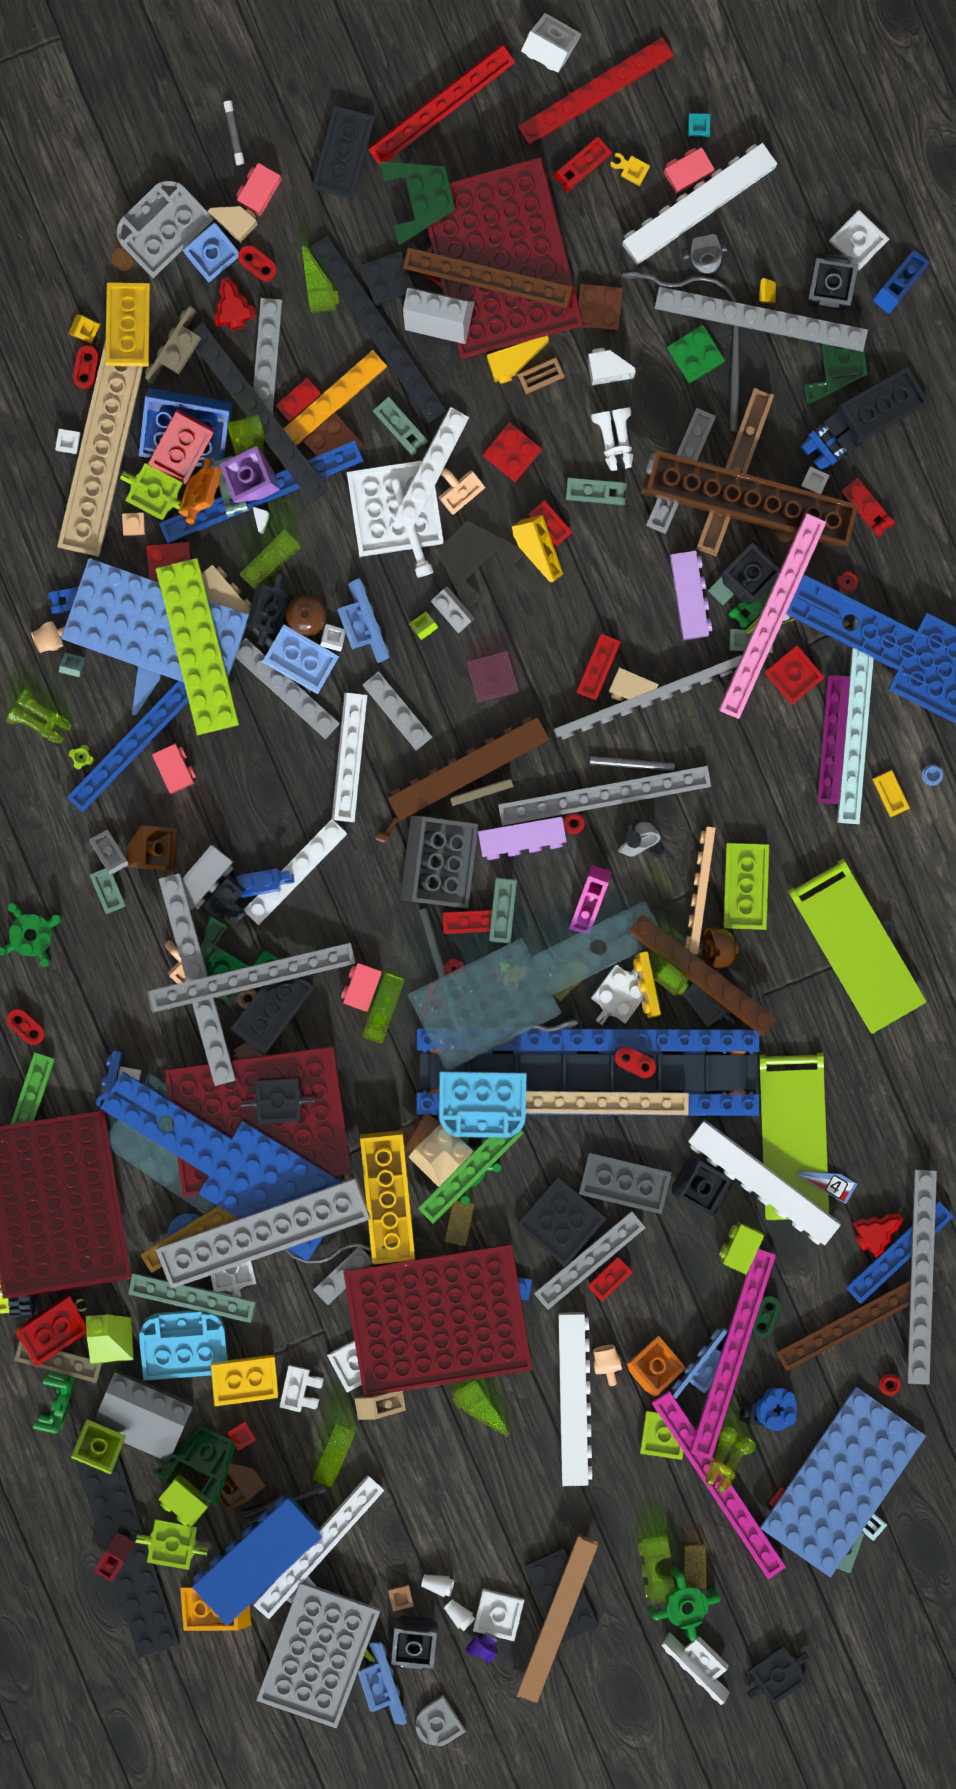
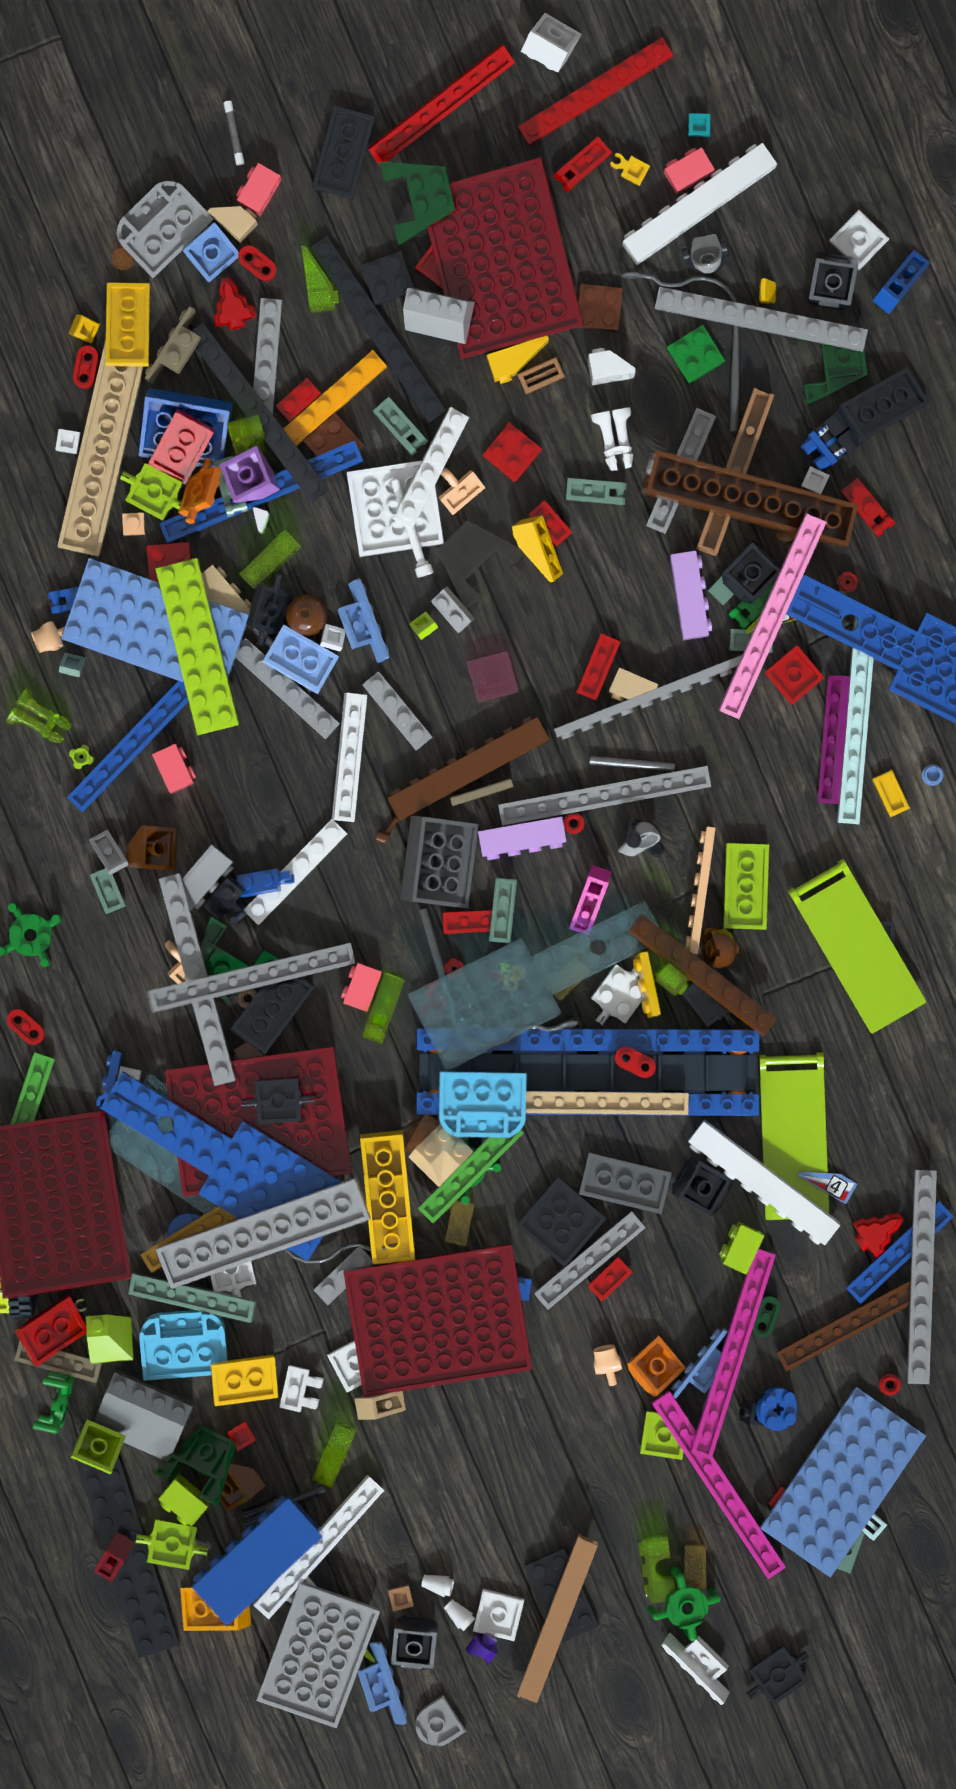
medium blue sticker [132,666,160,715] -> none
reddish brown plate [403,248,573,308] -> none
clear neon green slope [452,1379,509,1436] -> none
white brick [558,1312,592,1486] -> none
clear neon green piece [706,1426,756,1493] -> none

